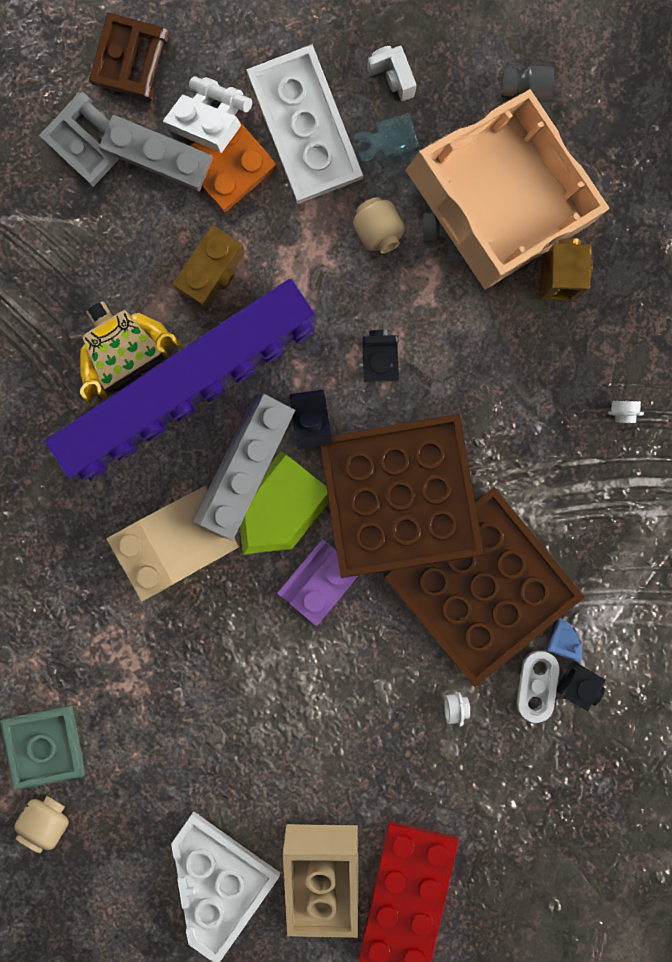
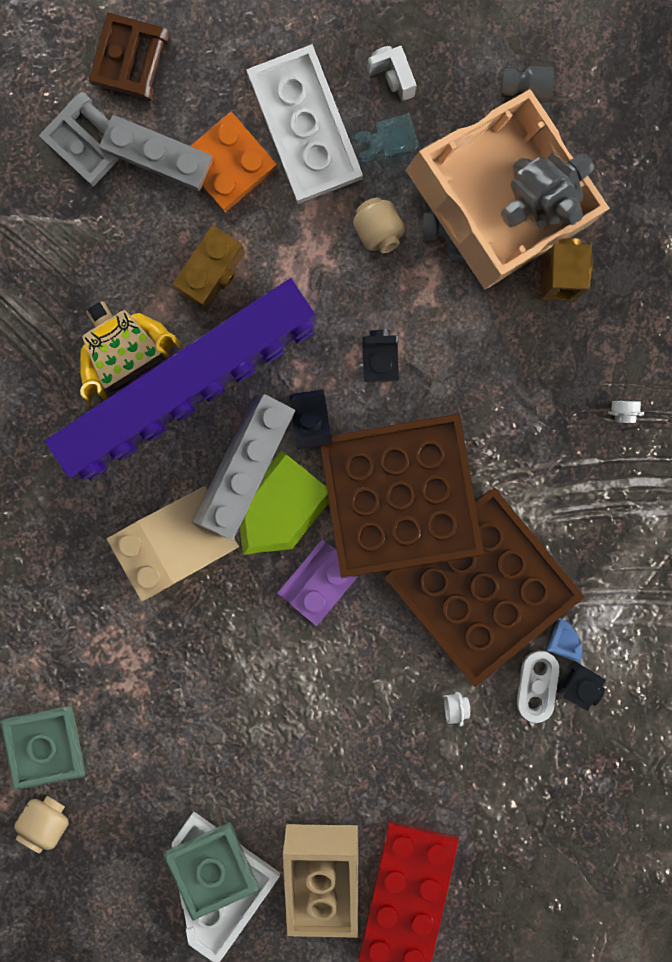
white plate [163,76,252,153] -> none
none -> sand green tile [163,822,259,921]
none -> dark grey piece [501,152,594,229]

